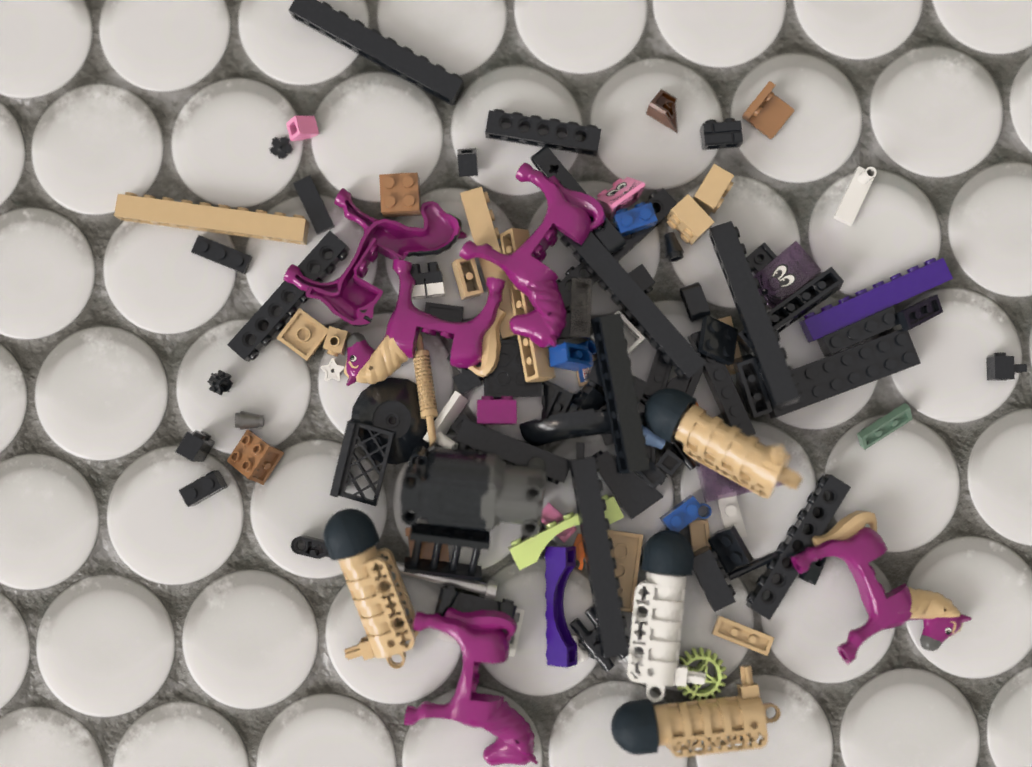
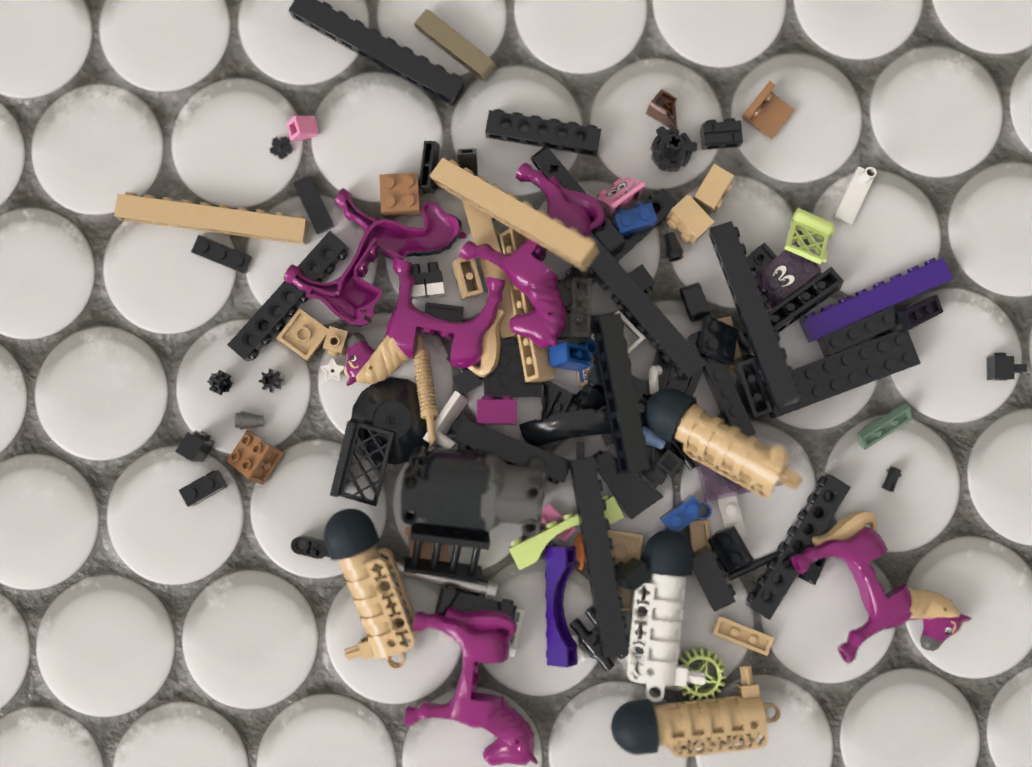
none -> black gear [258,369,284,393]
none -> dark tan beam [414,9,496,81]
none -> black piece [418,141,440,194]
none -> tan brick [429,158,599,271]
none -> black brick [615,558,651,591]
none -> white arm [649,365,663,394]
none -> black piece [650,126,697,172]
none -> yellowish green piece [784,208,835,264]
none -> black pin [881,466,902,492]

